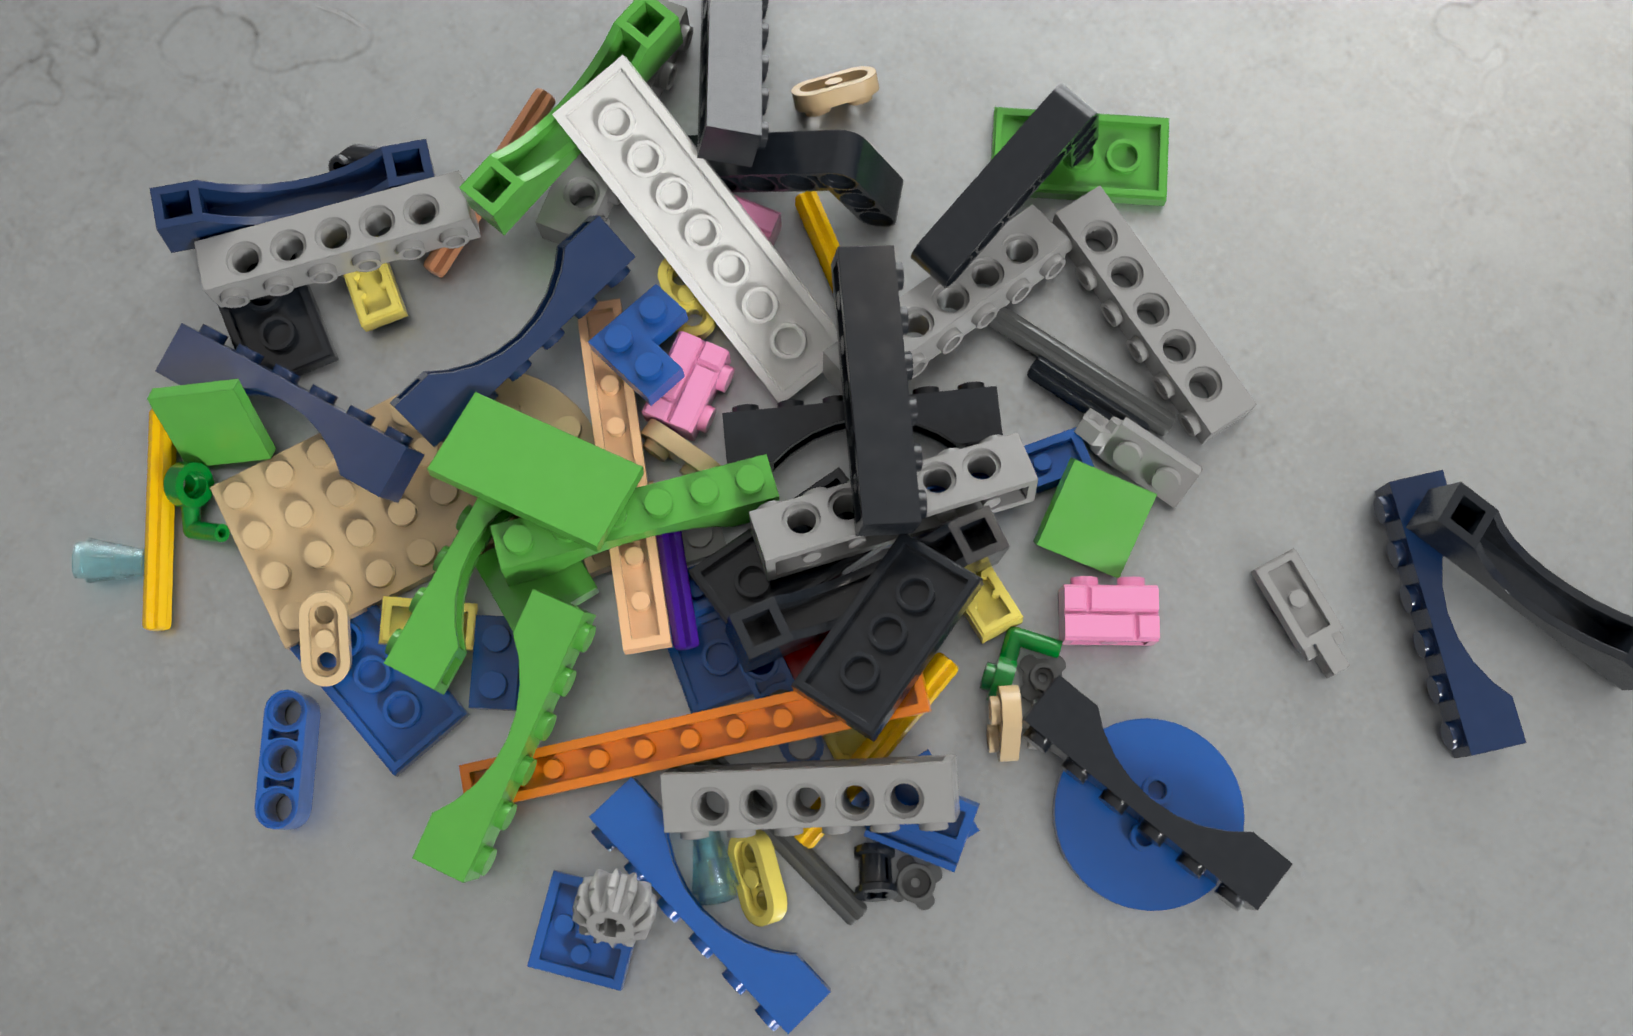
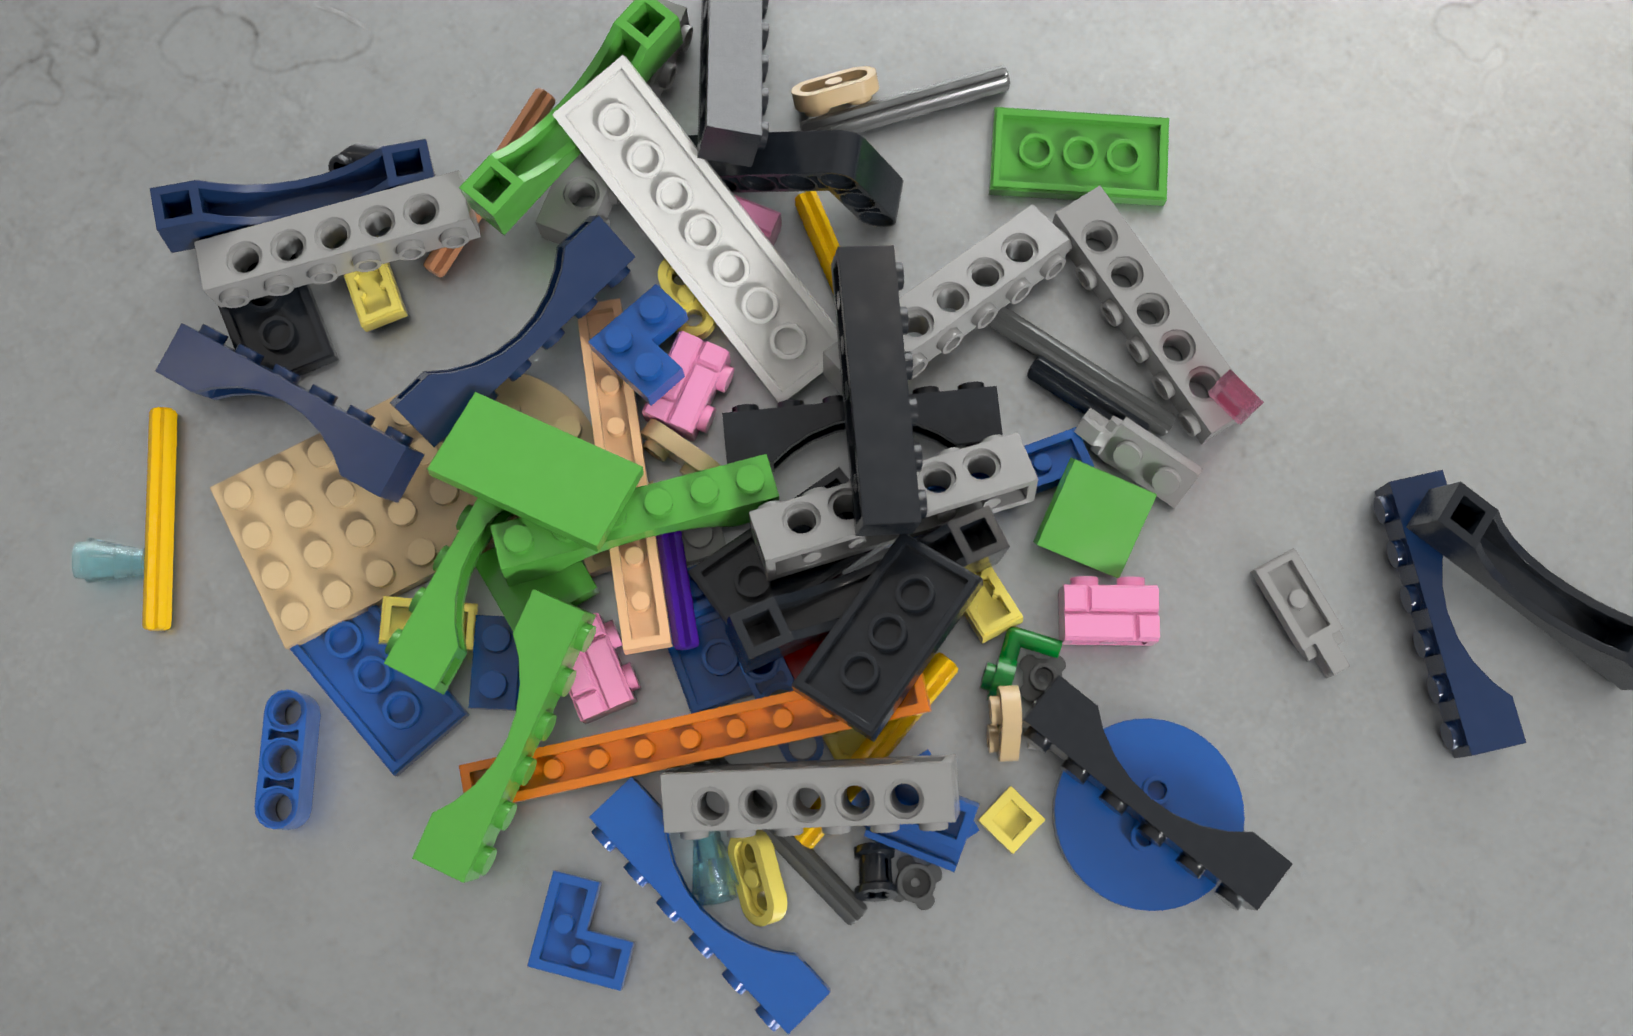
bright green tile [147,379,276,466] -> none
green plate [164,461,230,542] -> none
tan plate [298,590,352,687] -> none
light grey gear [572,867,657,948] -> none
black beam [910,83,1099,288] -> none
none -> bright pink brick [569,613,641,724]
none -> dark grey axle [800,65,1010,133]
none -> light yellow plate [977,786,1046,854]
none -> clear pink tile [1208,369,1264,425]

